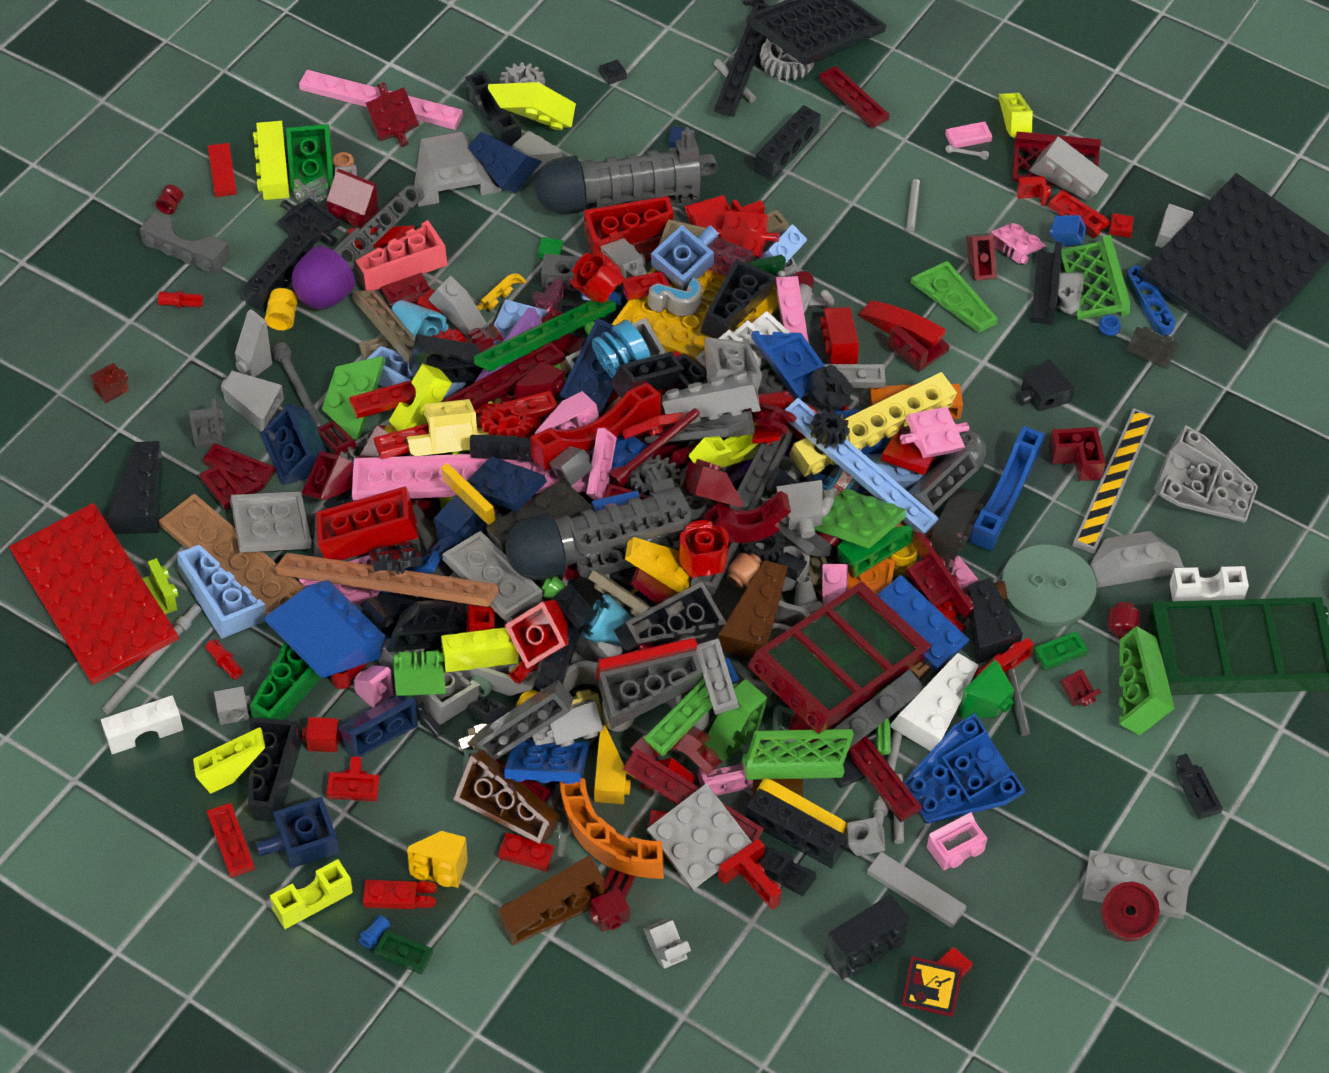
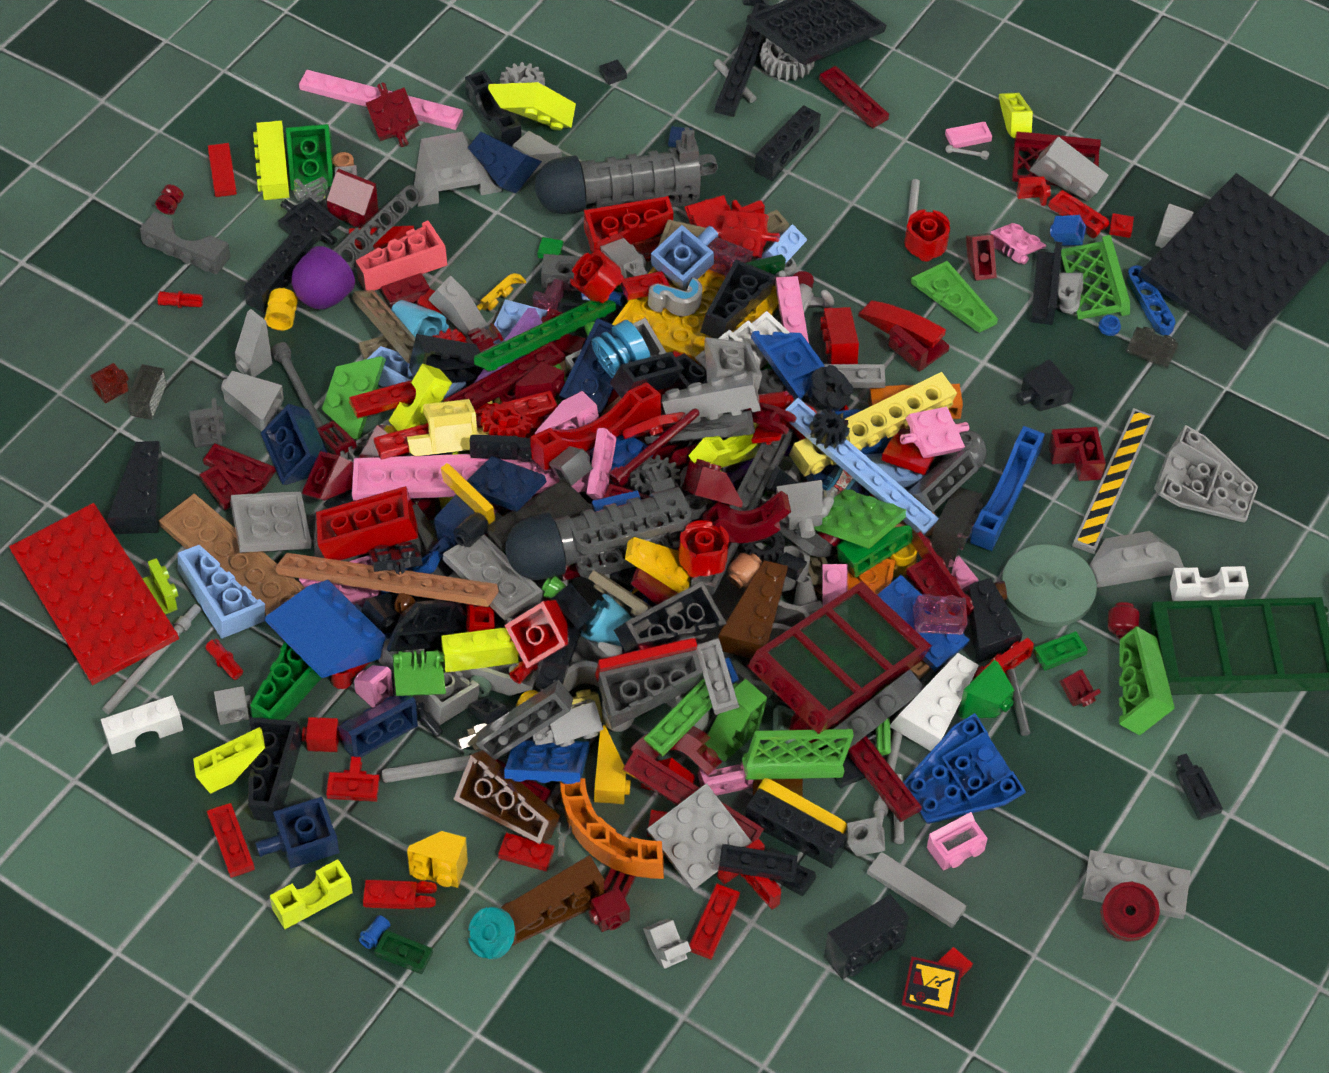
none -> clear smoke panel [127,364,167,420]
none -> light grey axle [382,755,470,783]
none -> reddish brown hinge [394,593,416,614]
none -> black brick [454,513,489,547]
none -> teal tile [468,907,515,960]
none -> red tile [689,884,740,960]
none -> black tile [718,844,798,882]
none -> red brick [904,209,950,262]
none -> clear pink brick [913,594,968,635]

